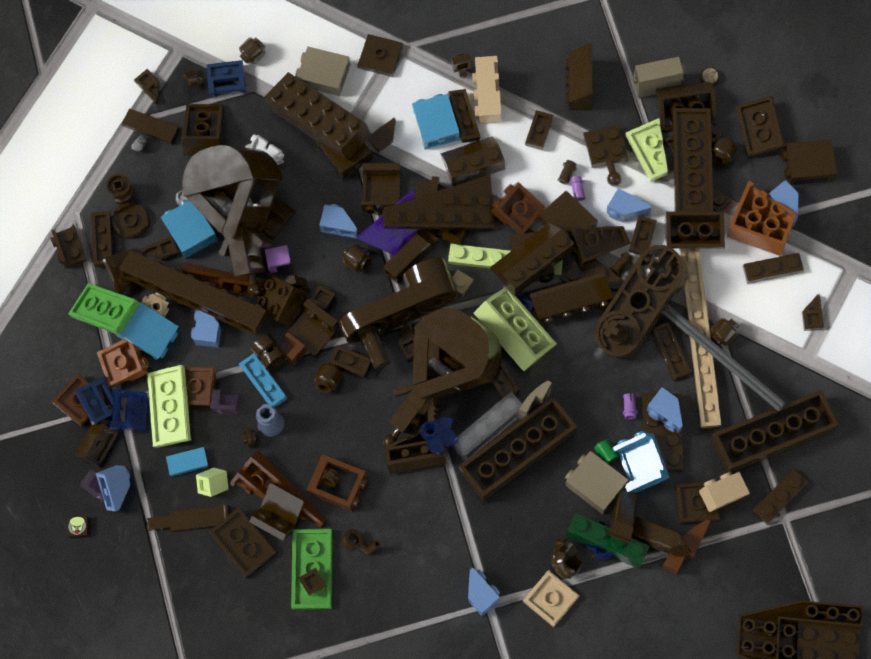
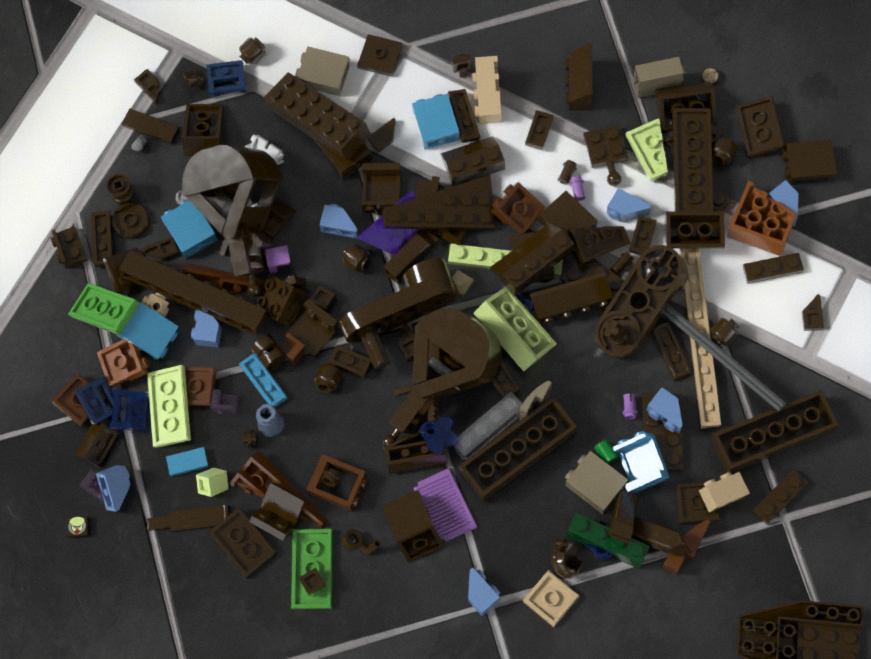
none -> dark brown slope [382,490,444,563]
none -> medium lavender window [414,468,478,542]

